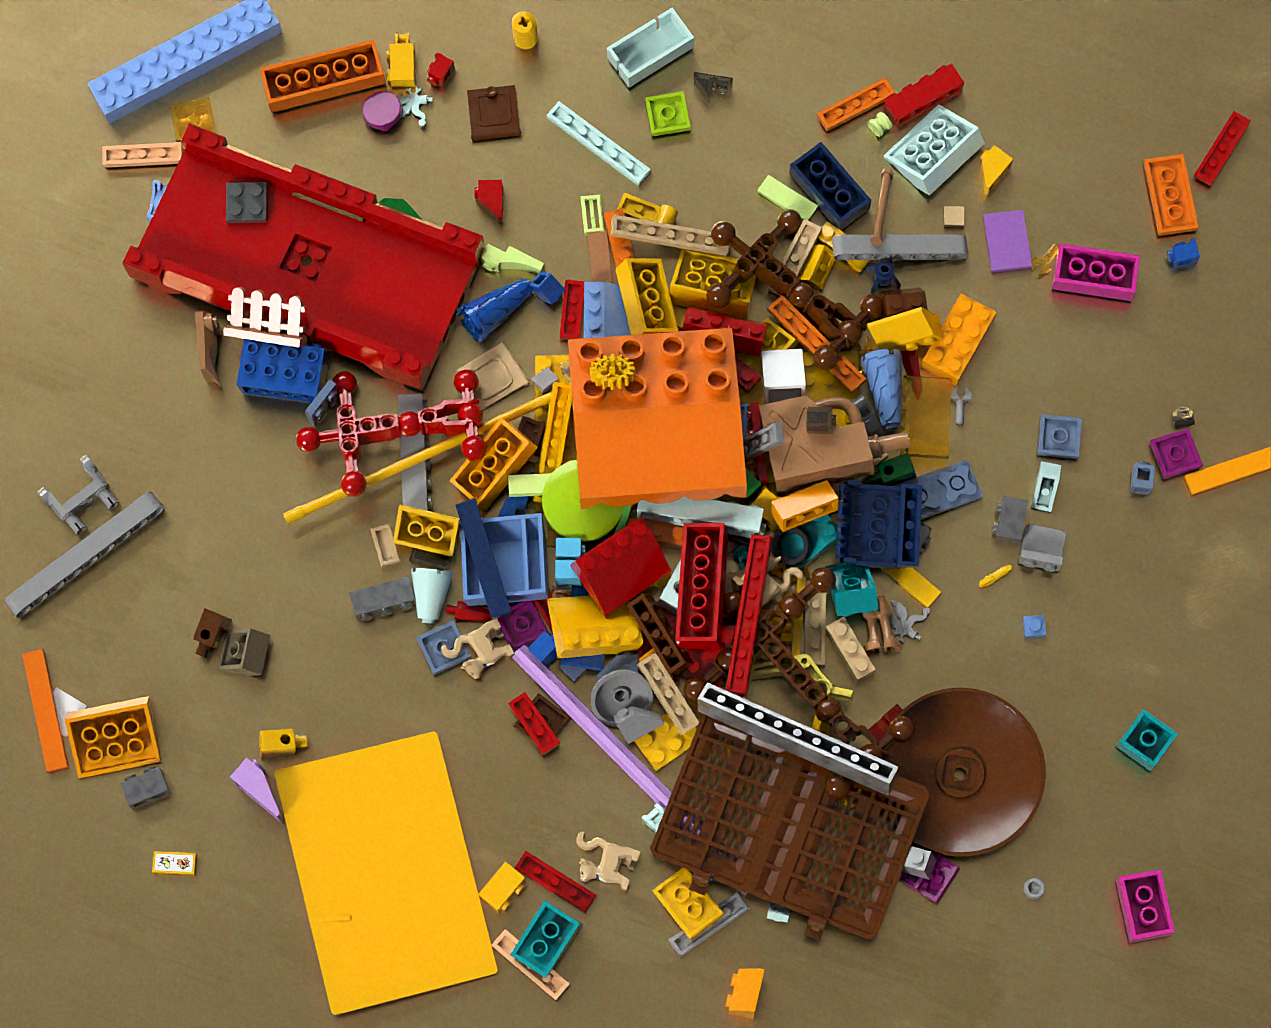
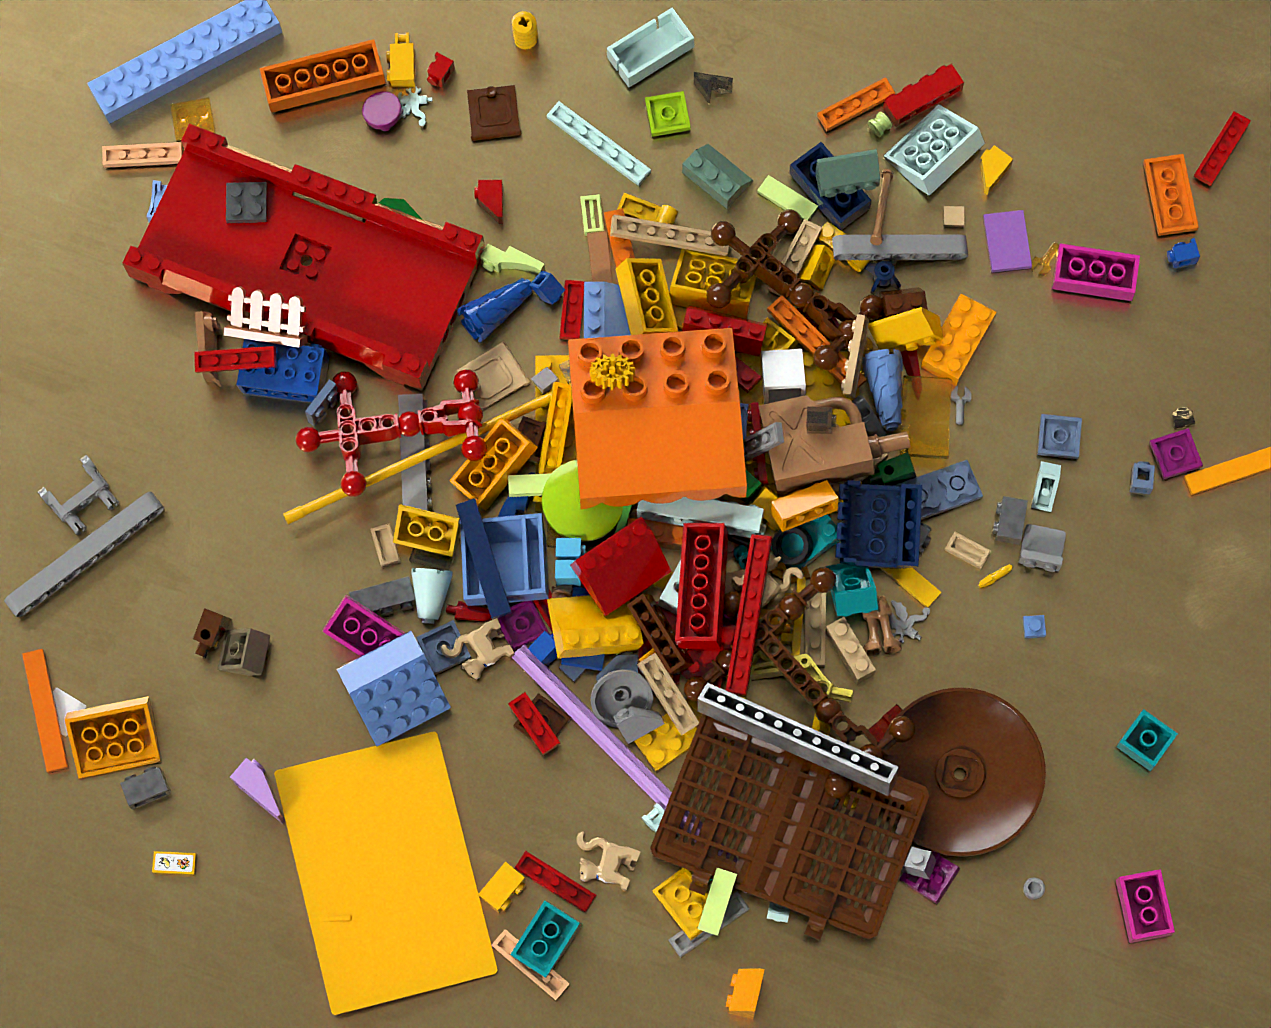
yellow torso [259,729,307,760] -> none
none -> red plate [194,346,277,373]
none -> dark pink brick [323,594,405,656]
none -> medium blue slope [337,631,451,746]
none -> sand green slope [682,144,753,209]
none -> yellowish green tile [698,868,737,936]
none -> sand green slope [815,149,880,197]
none -> tan plate [841,314,869,399]
none -> tan tile [945,532,991,570]

